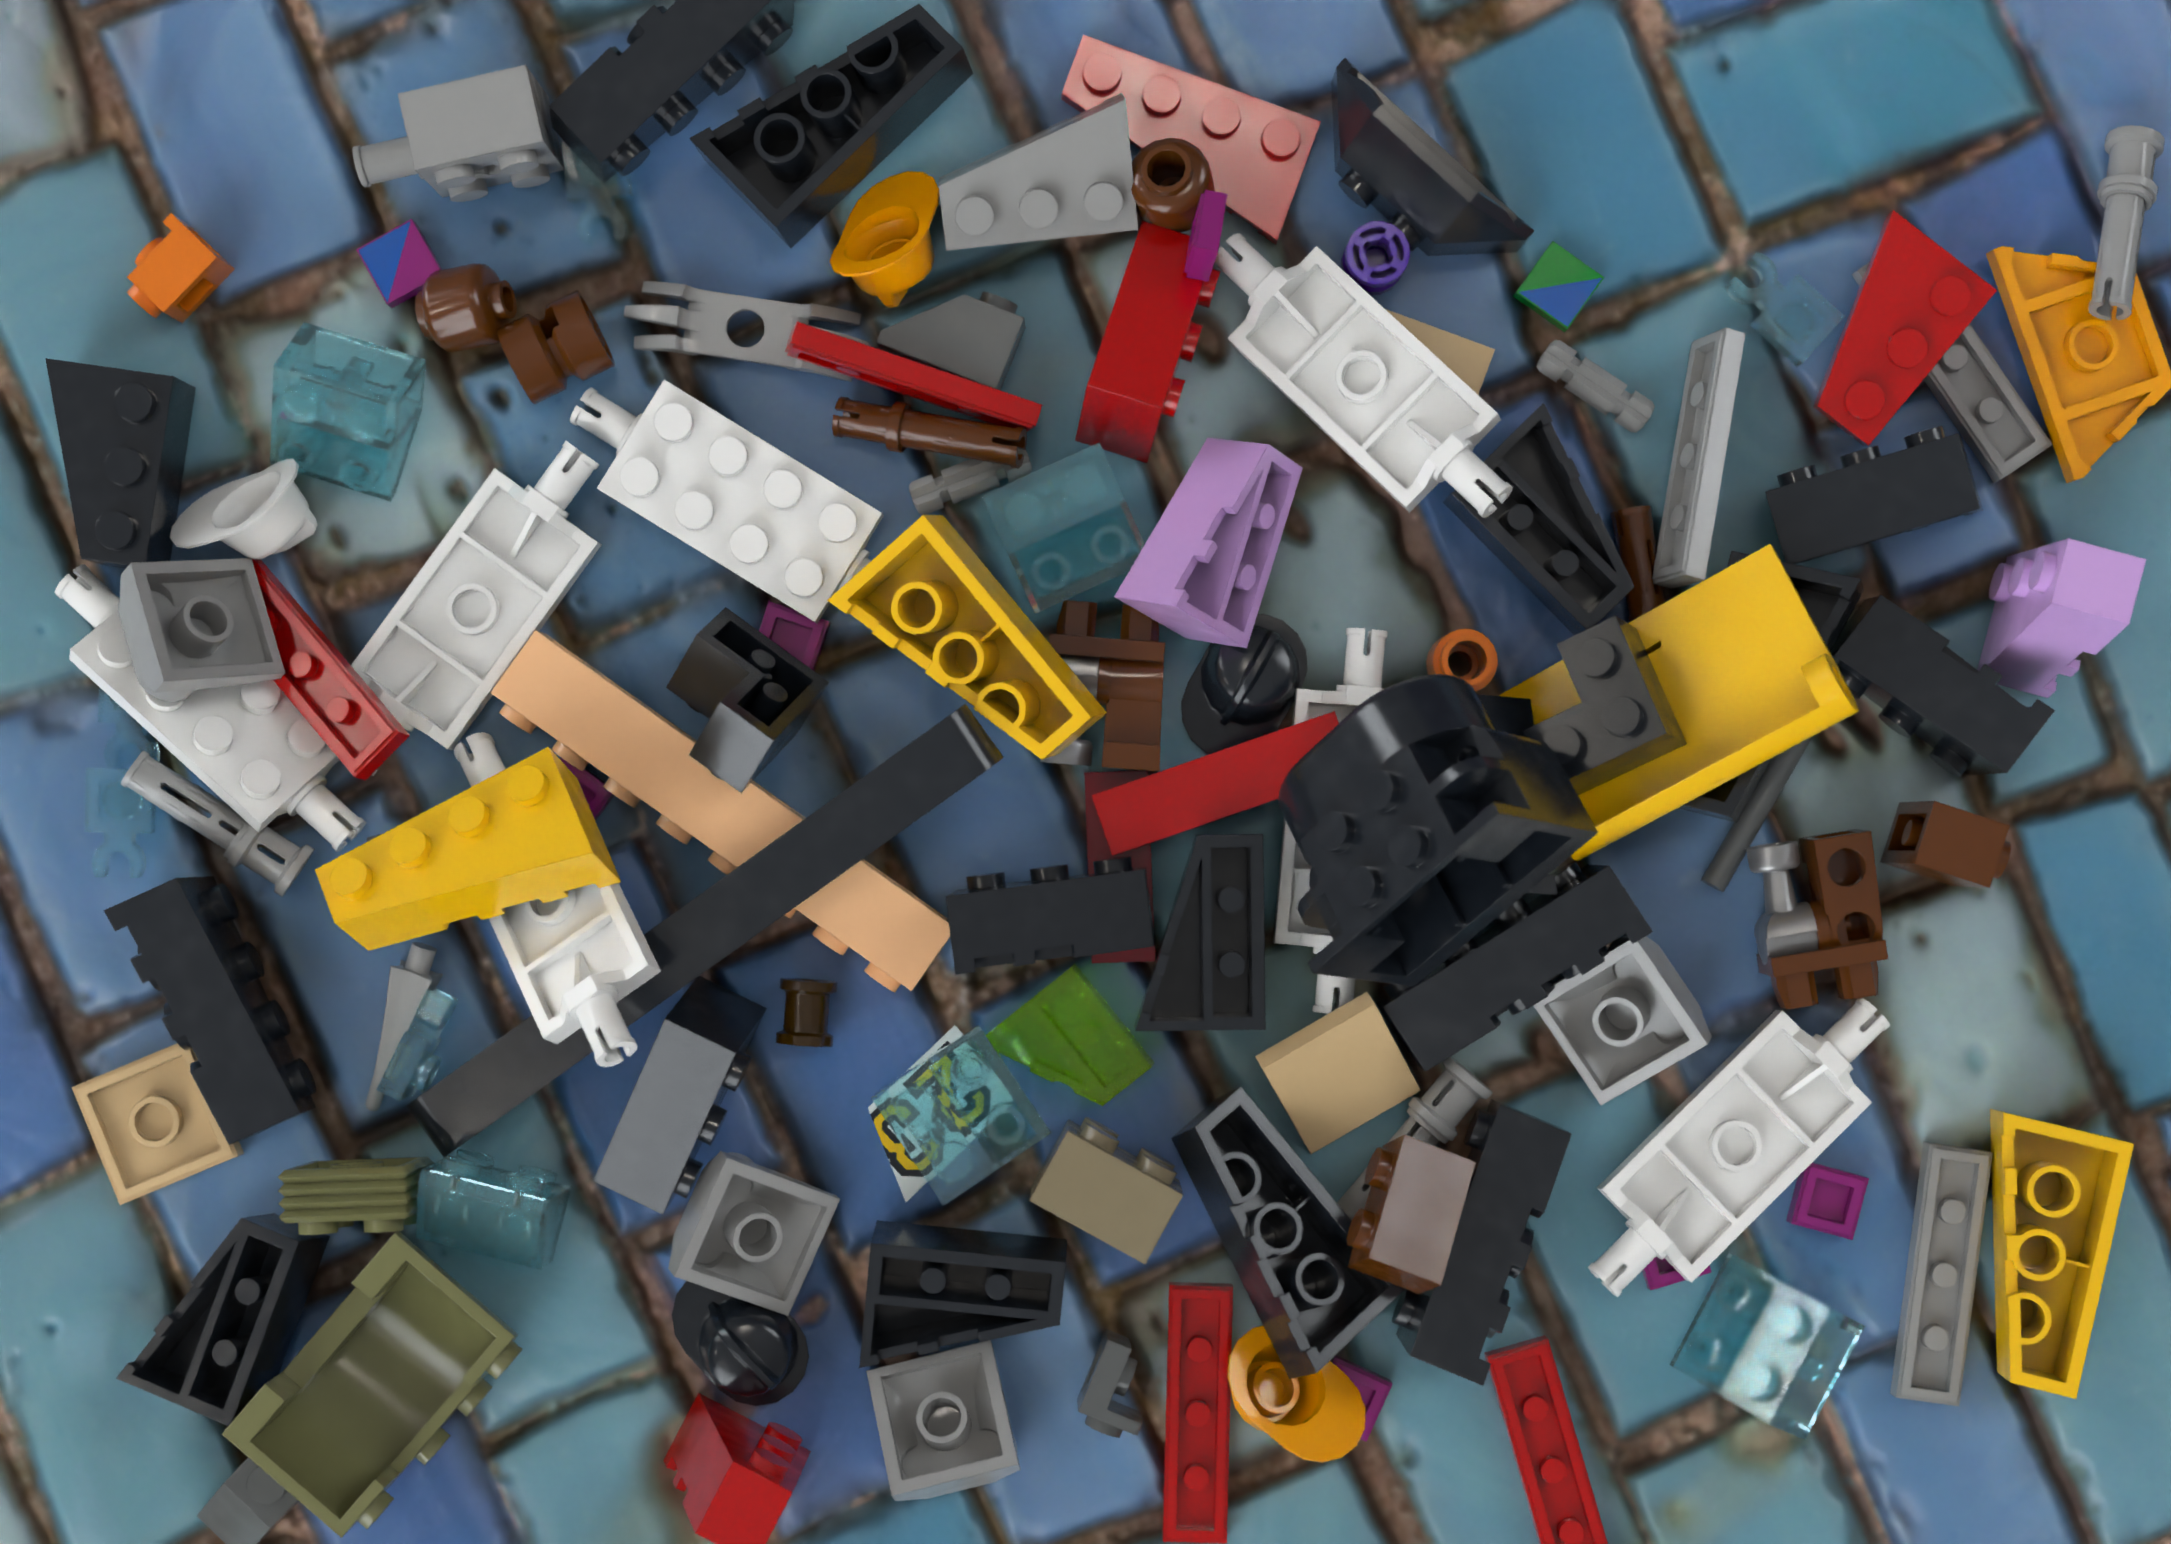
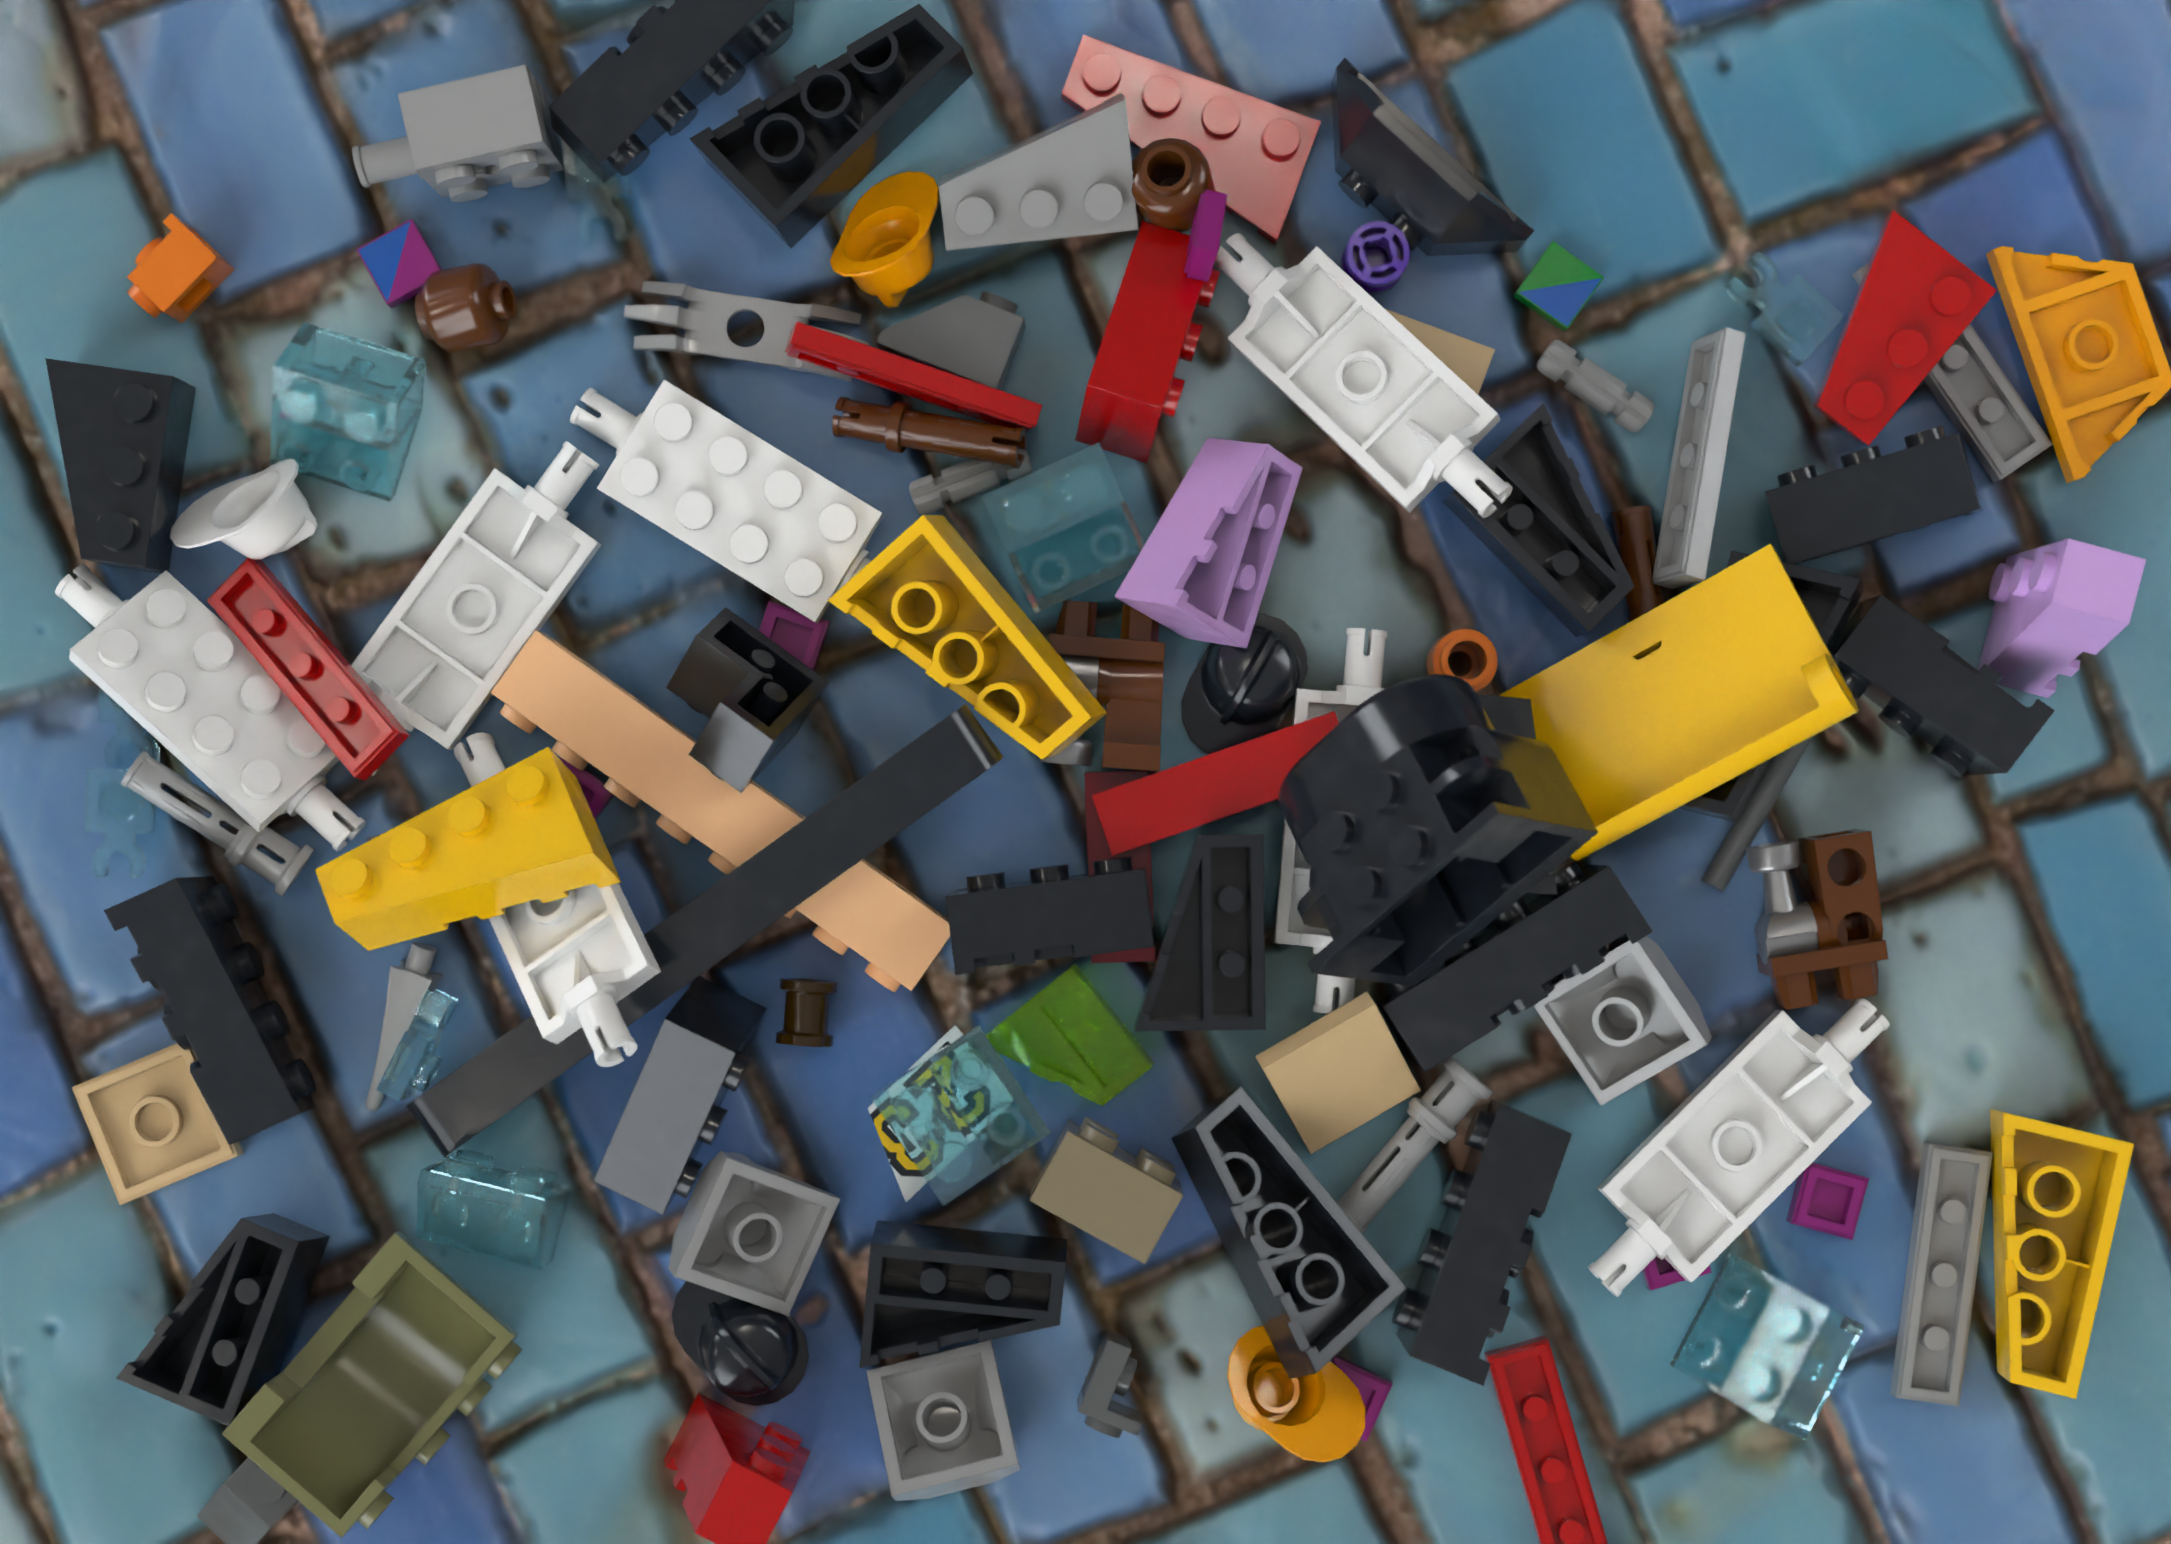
light grey slope [118,558,285,702] -> none
olive brick [278,1157,435,1235] -> none
reddish brown wheel [496,290,615,404] -> none
red tile [1162,1282,1233,1543] -> none
brick [1347,1134,1476,1294] -> none
black brick [1523,615,1687,795] -> none
reddish brown brick [1880,801,2011,888] -> none
light grey pin [2088,125,2165,321] -> none

